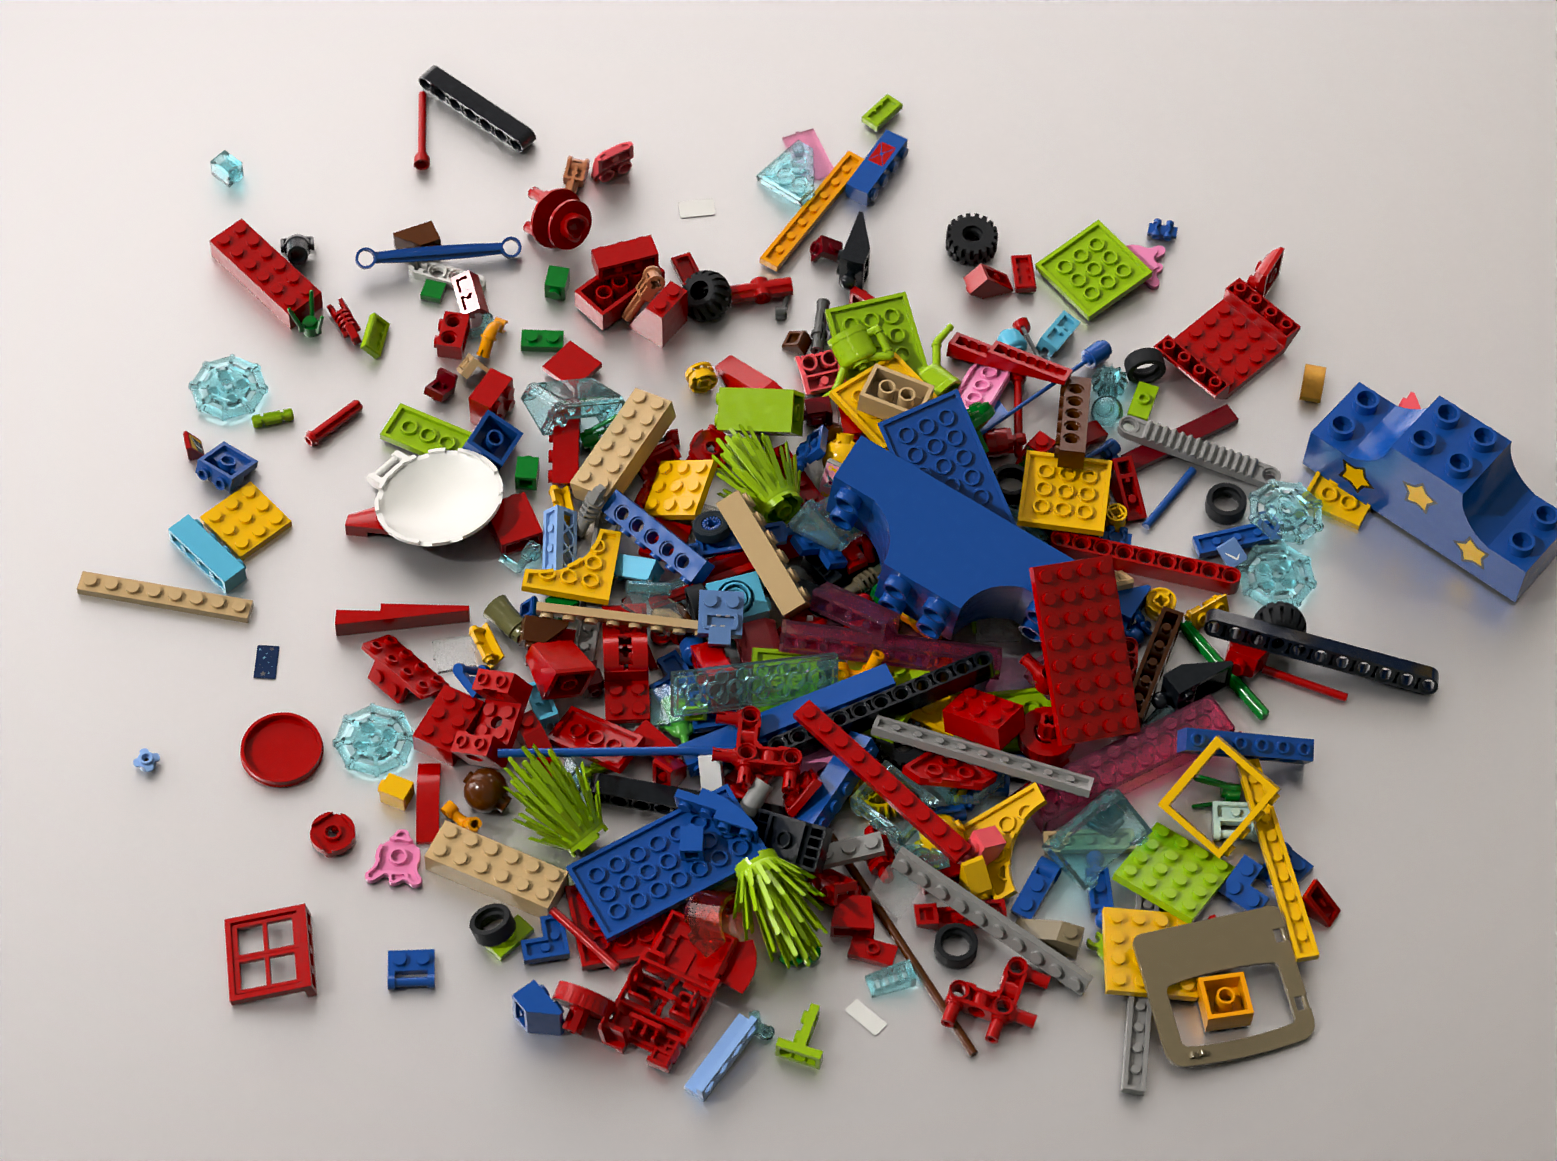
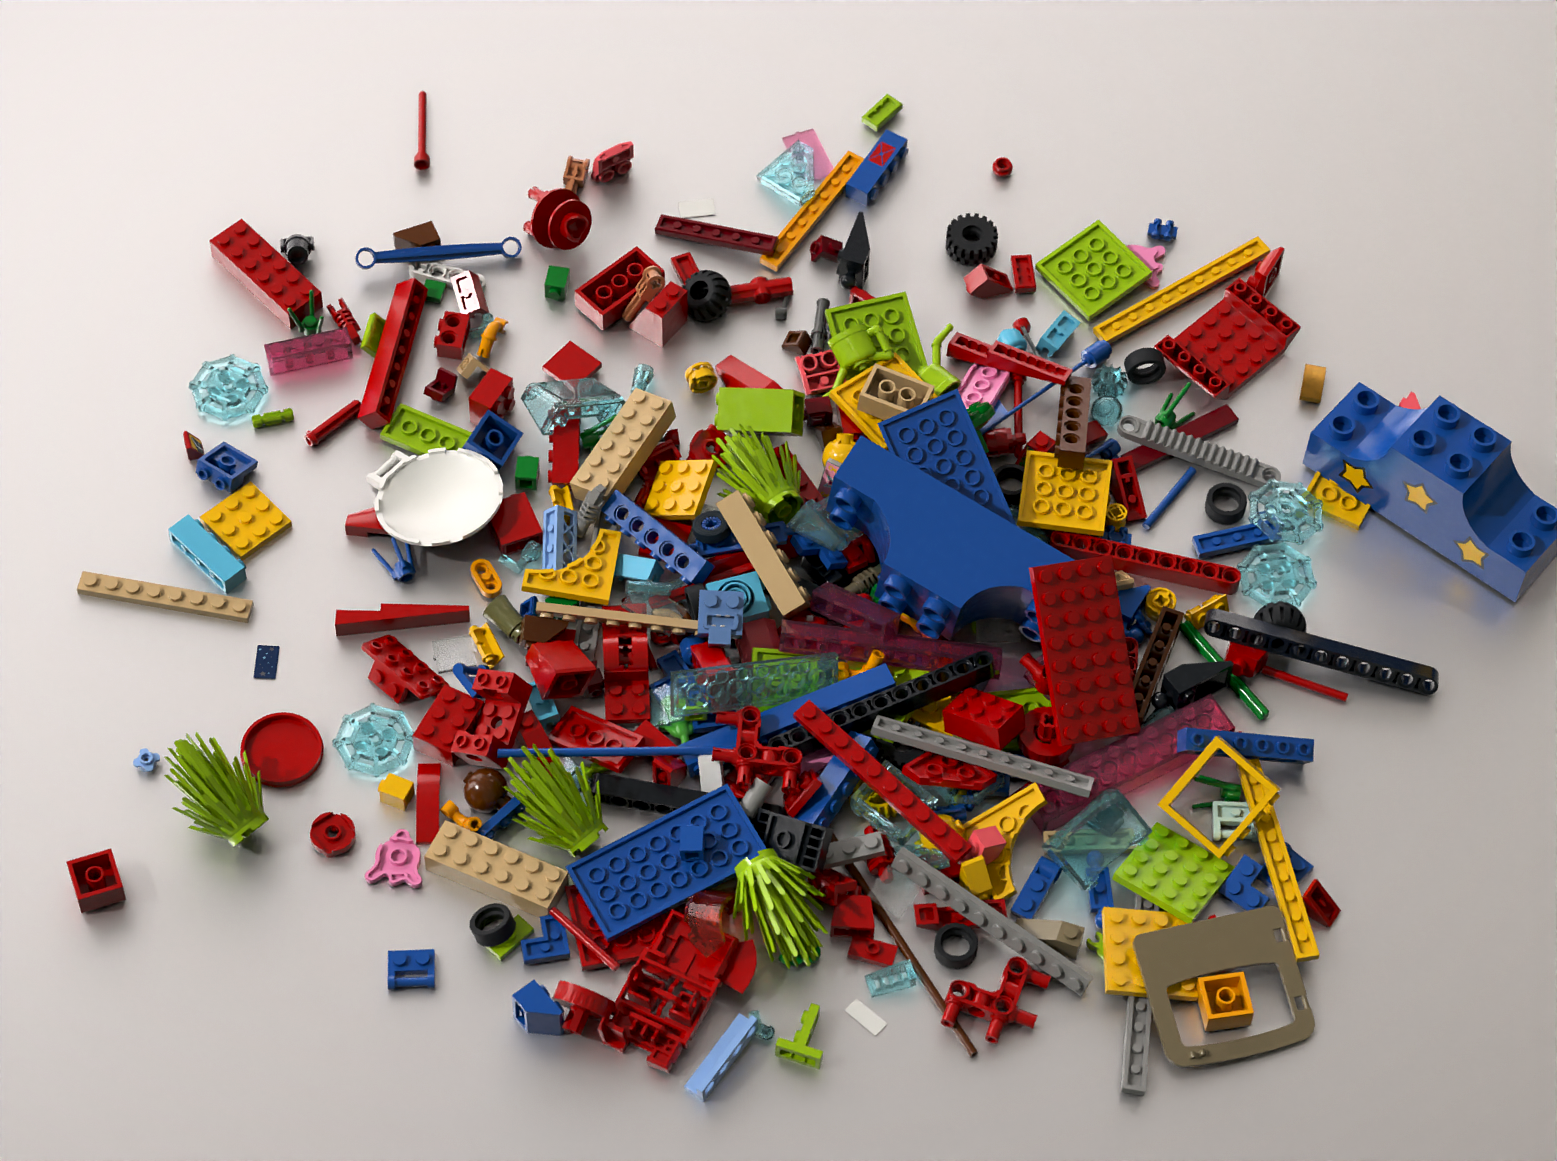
clear light blue brick [210,150,244,187] -> none
red window [224,904,317,1006] -> none
black beam [418,65,536,153] -> none
green plate [521,329,564,352] -> none
red brick [591,235,659,281] -> none
blue slope [674,788,759,842] -> none
blue plate [796,425,829,472] -> none
lime plate [1127,381,1159,421] -> none
medium blue slope [1216,537,1248,568] -> none
none -> red brick [66,848,126,913]
none -> lime plant [164,732,269,847]
none -> clear pink brick [264,327,353,376]
none -> red brick [357,277,428,430]
none -> blue plant [371,537,416,583]
none -> light orange plate [470,559,502,598]
none -> blue plate [476,797,528,840]
none -> clear light blue cone [630,364,654,393]
none -> dark red tile [655,214,779,257]
none -> red plate [992,157,1013,177]
none -> yellow plate [1093,236,1270,344]
none -> green plant [1155,382,1195,430]

